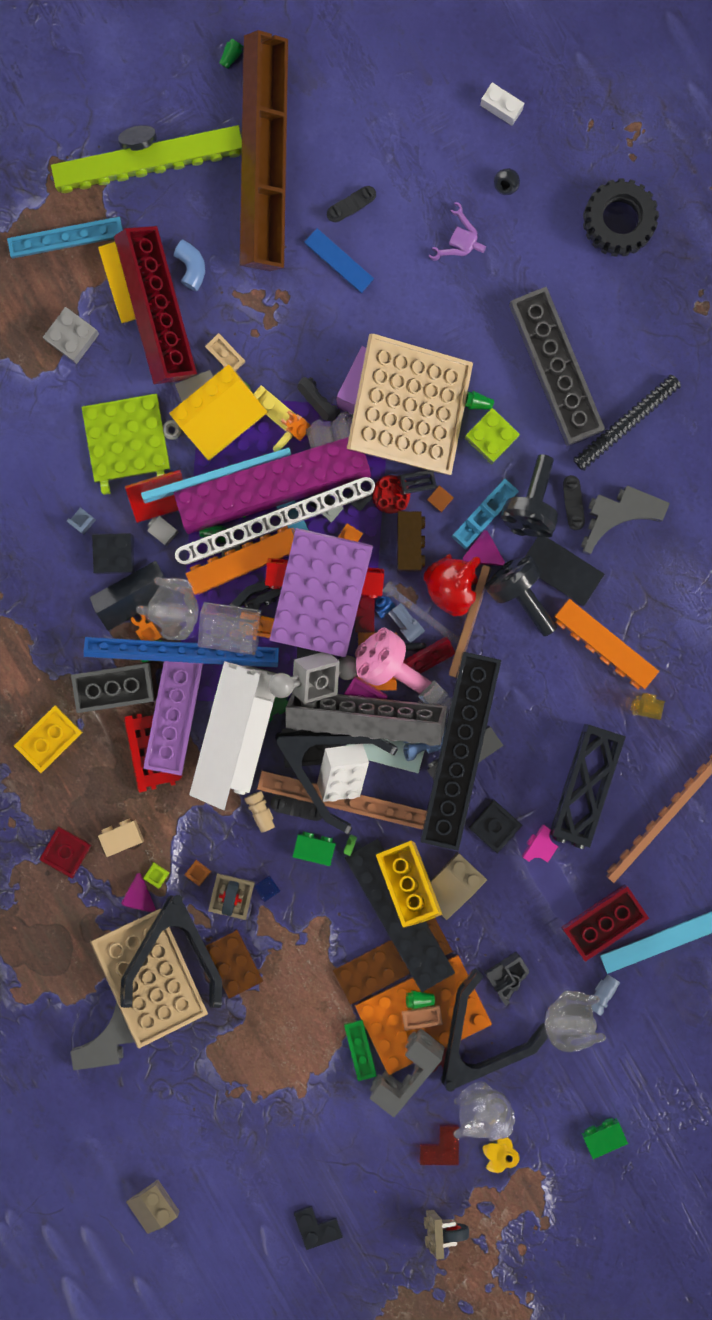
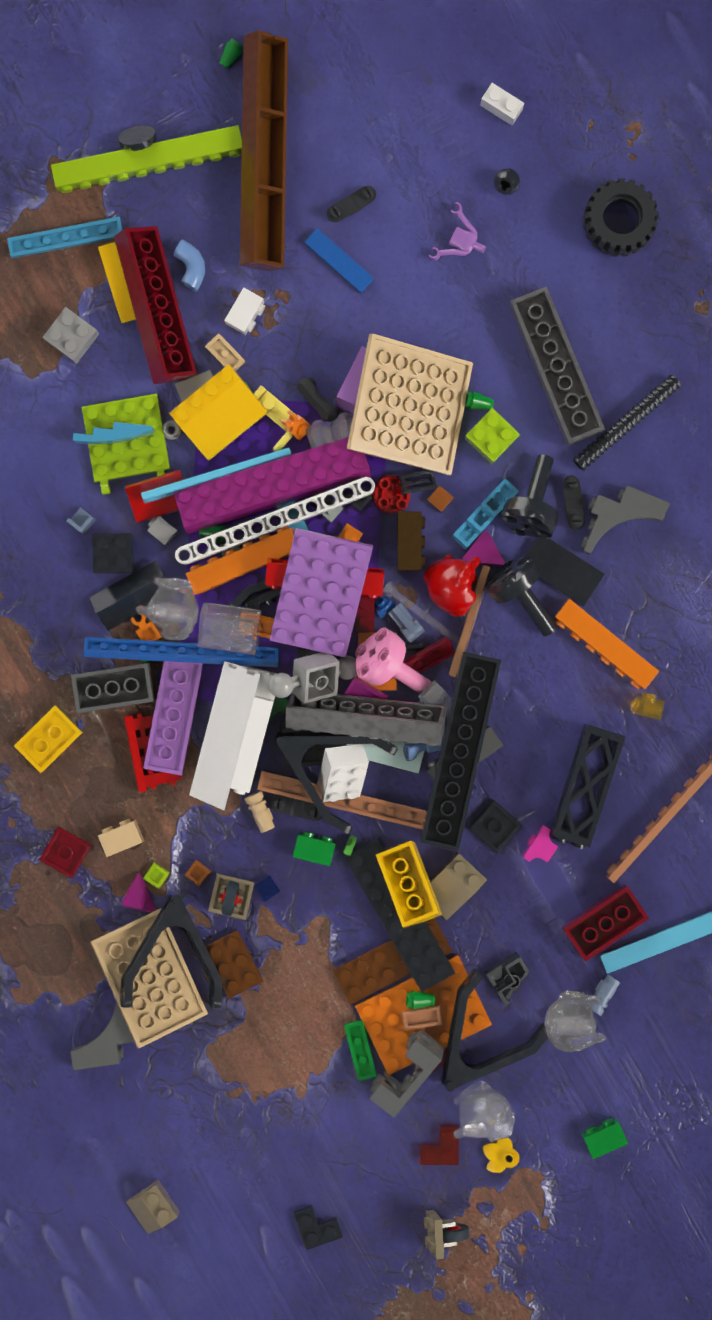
none -> dark azure slope [73,422,154,444]
none -> white brick [224,287,265,335]

